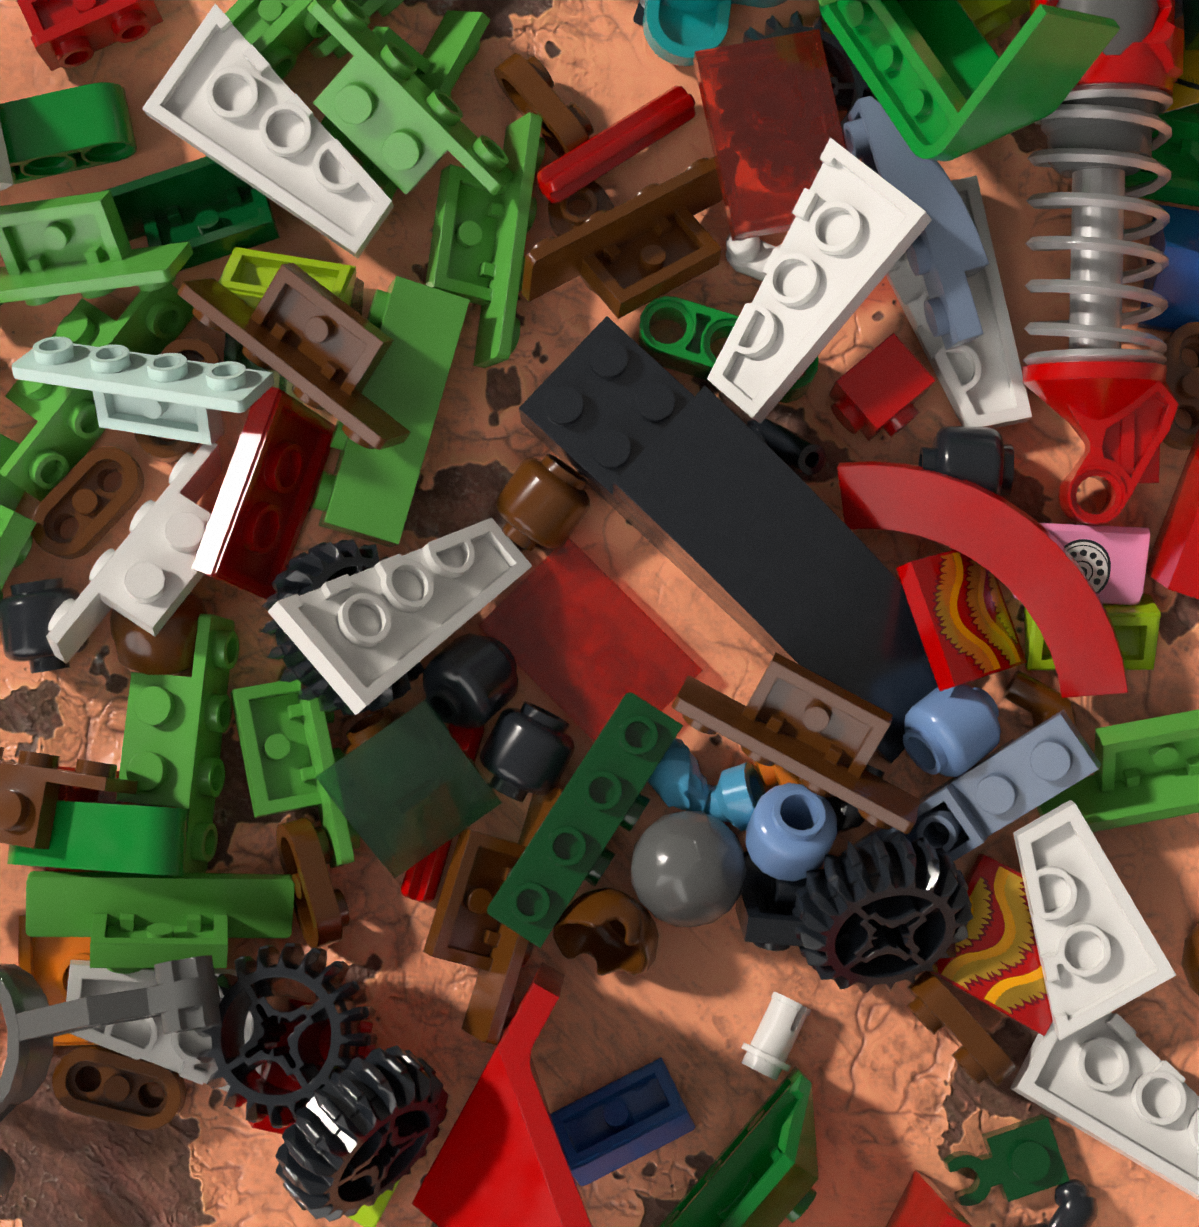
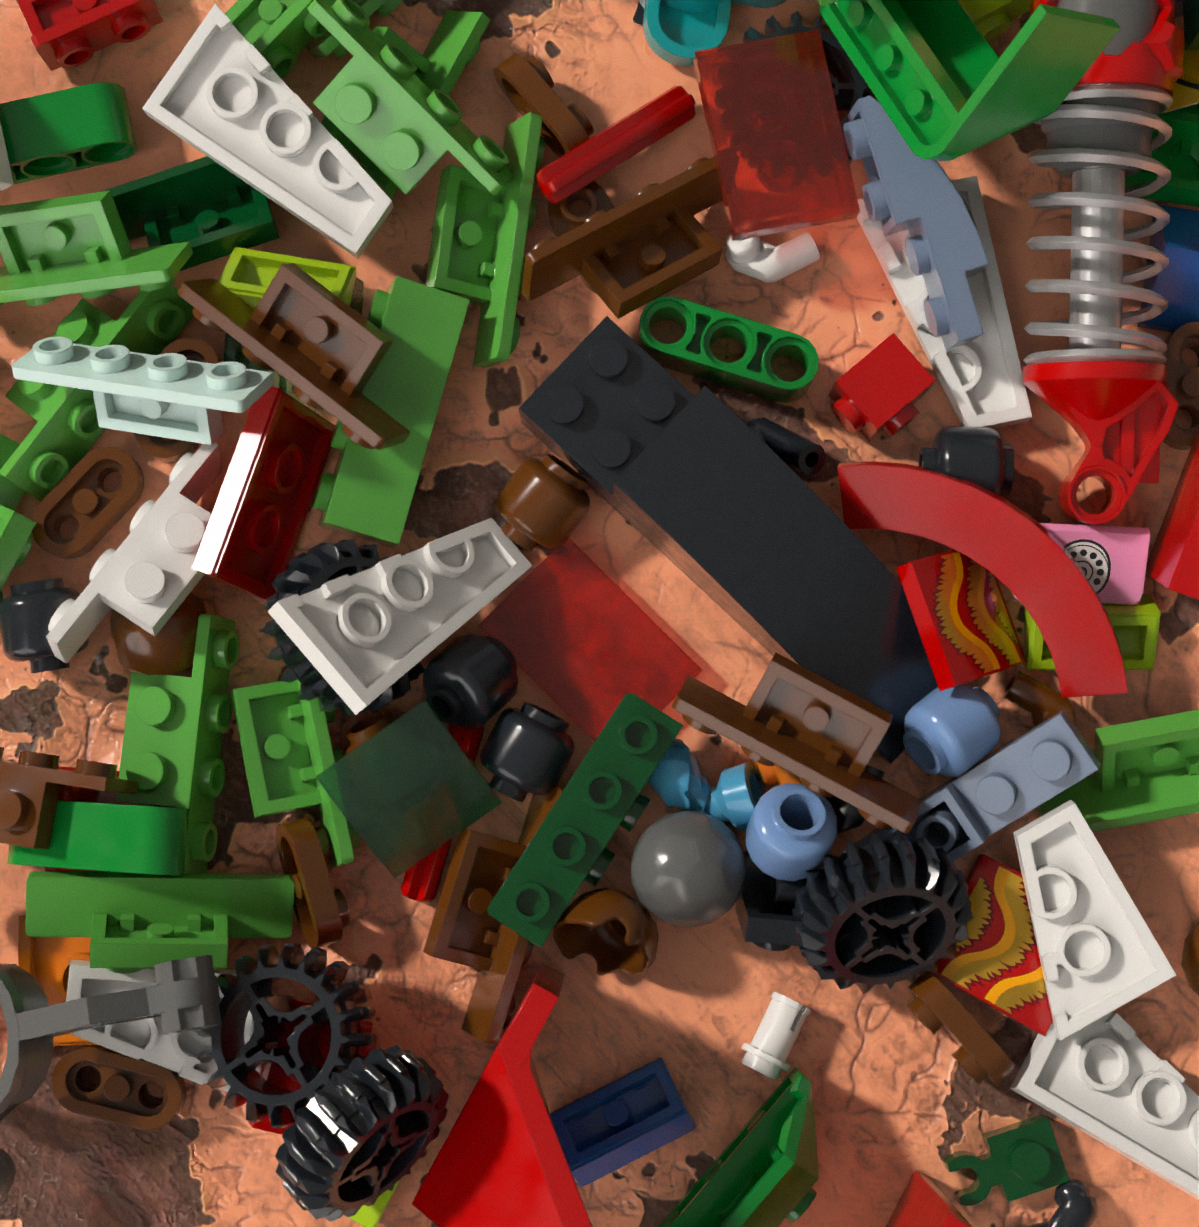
white wing [707,138,932,424] -> none

